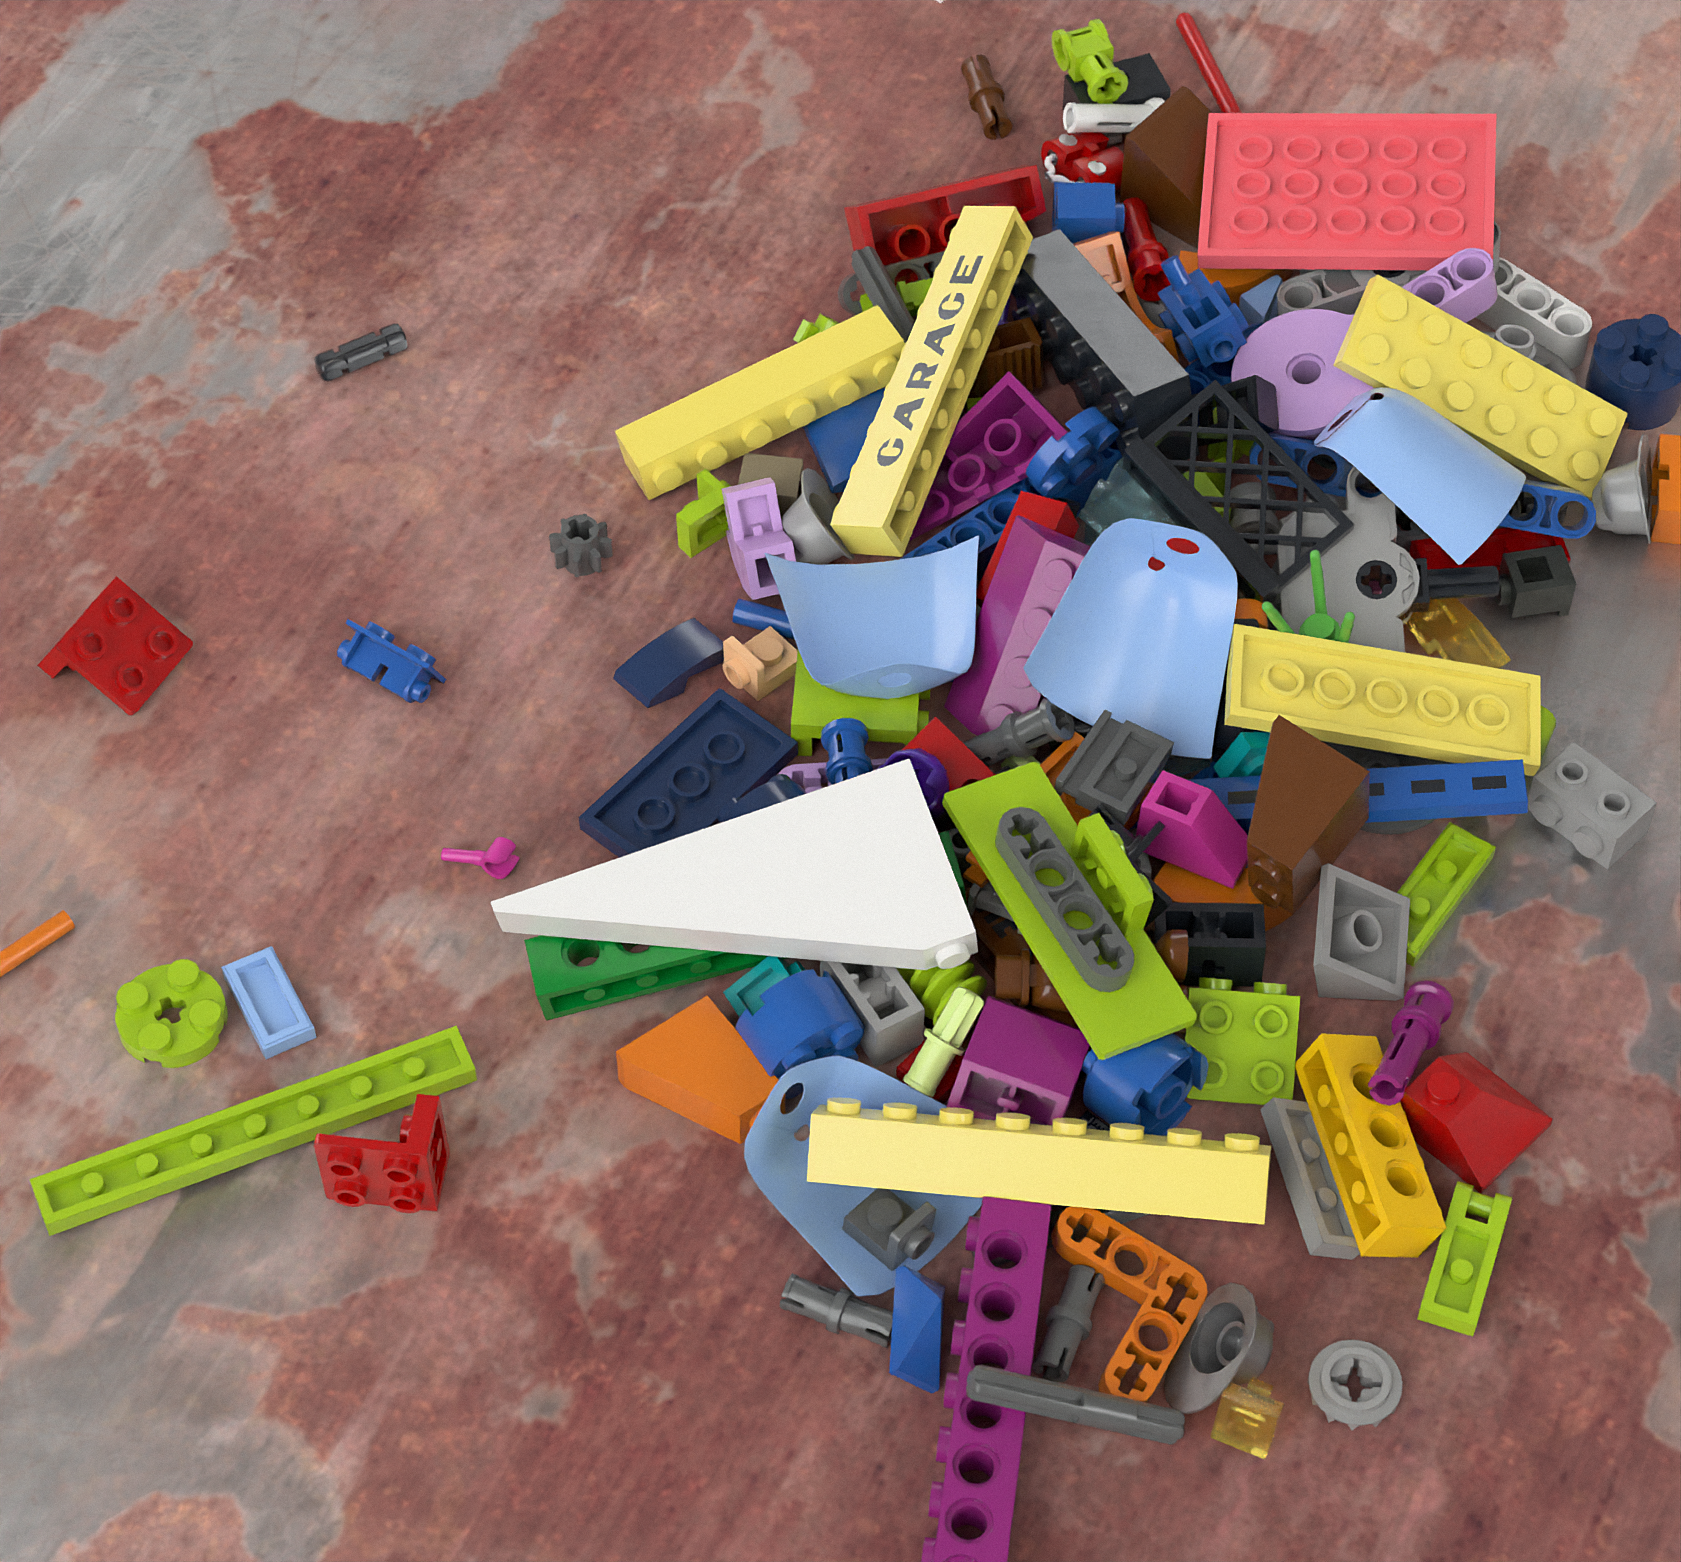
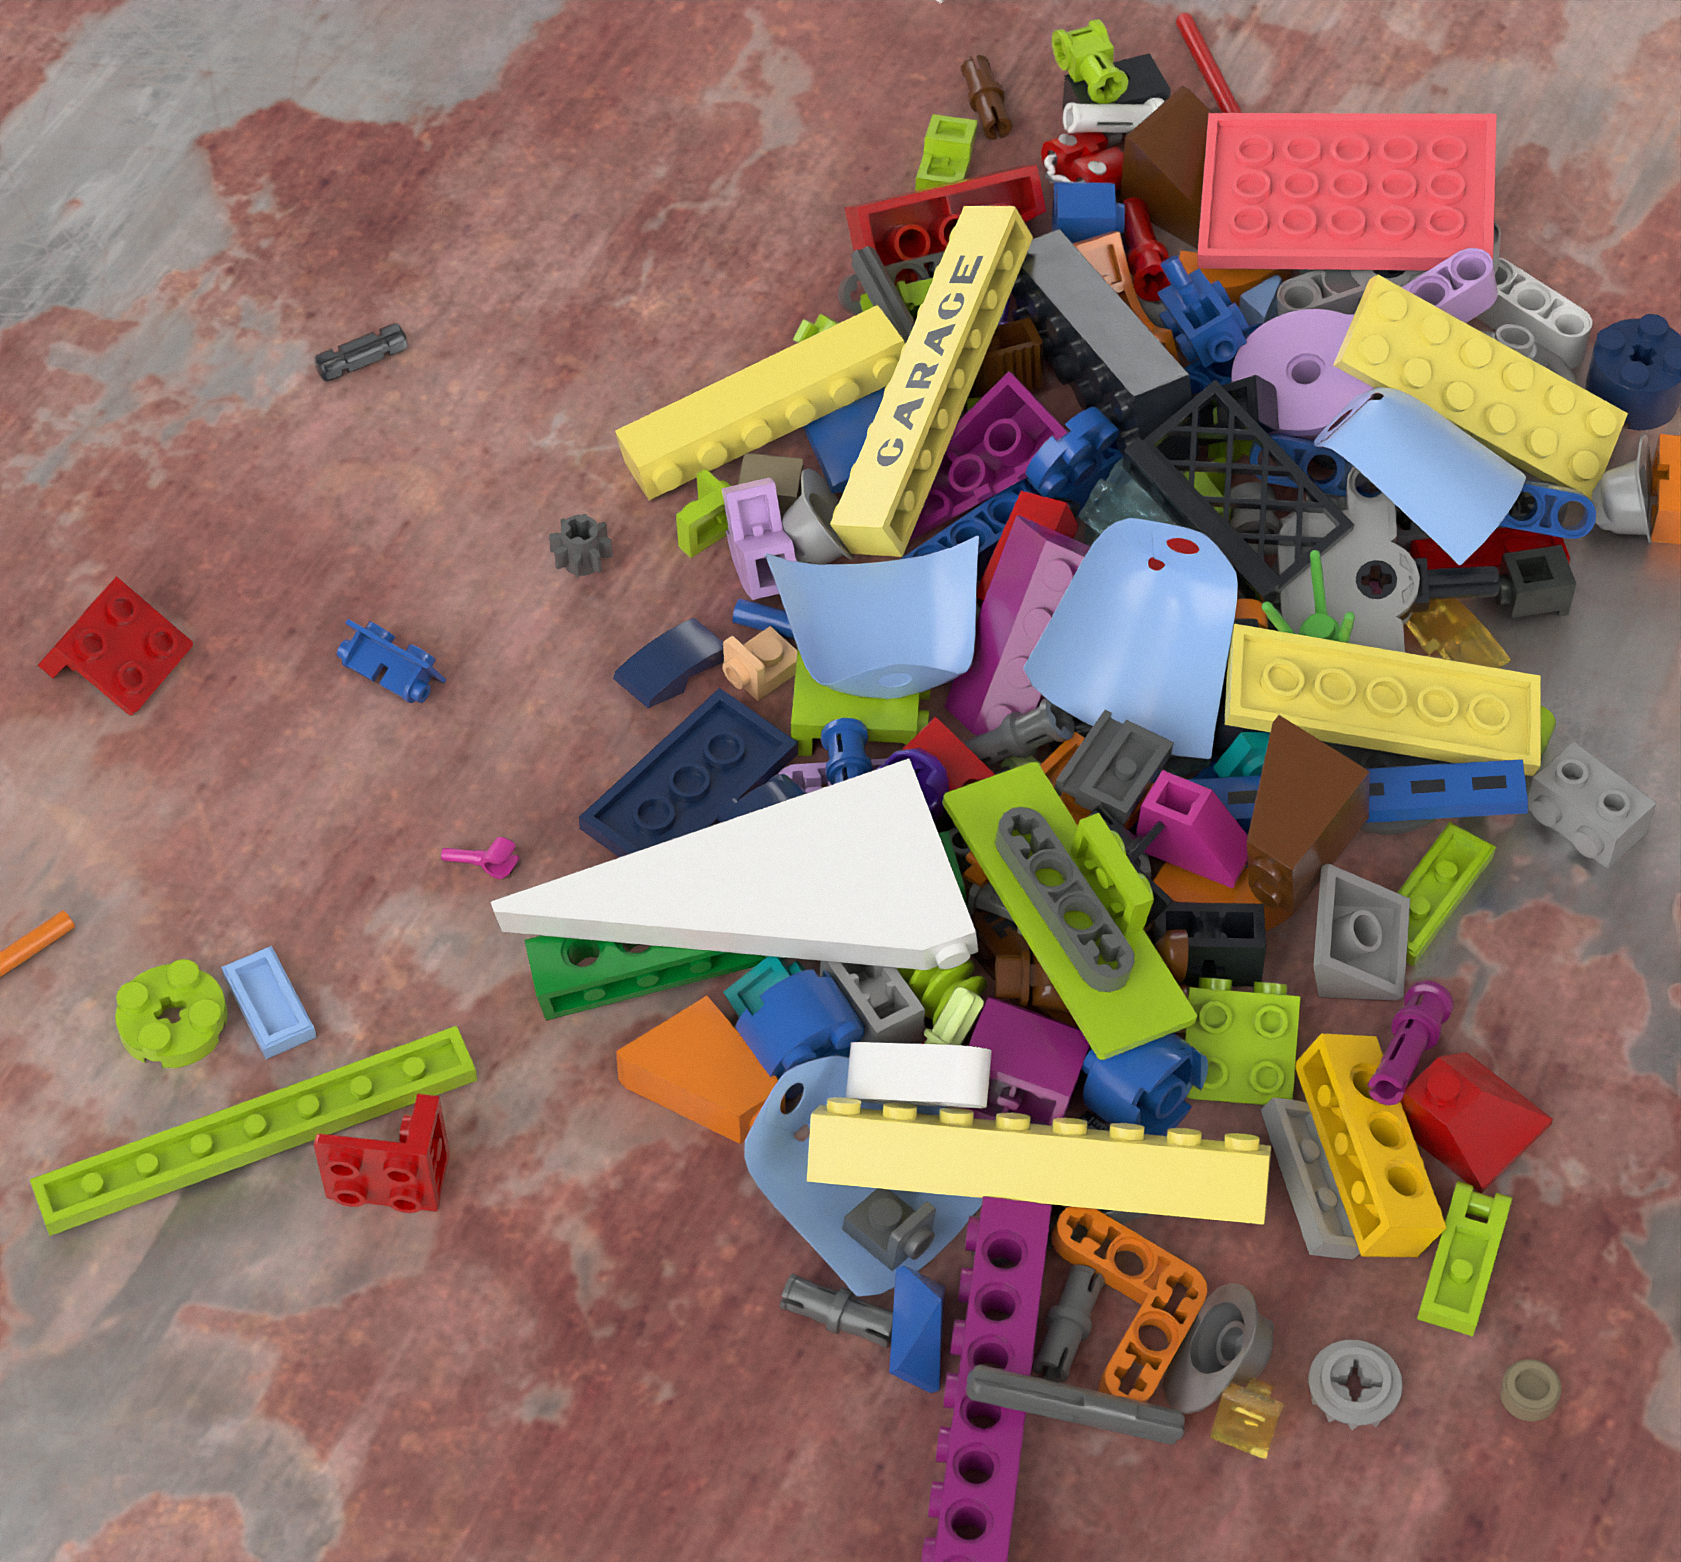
none -> white beam [846,1042,992,1108]
none -> lime slope [915,114,978,191]
none -> dark tan tile [1500,1359,1562,1421]

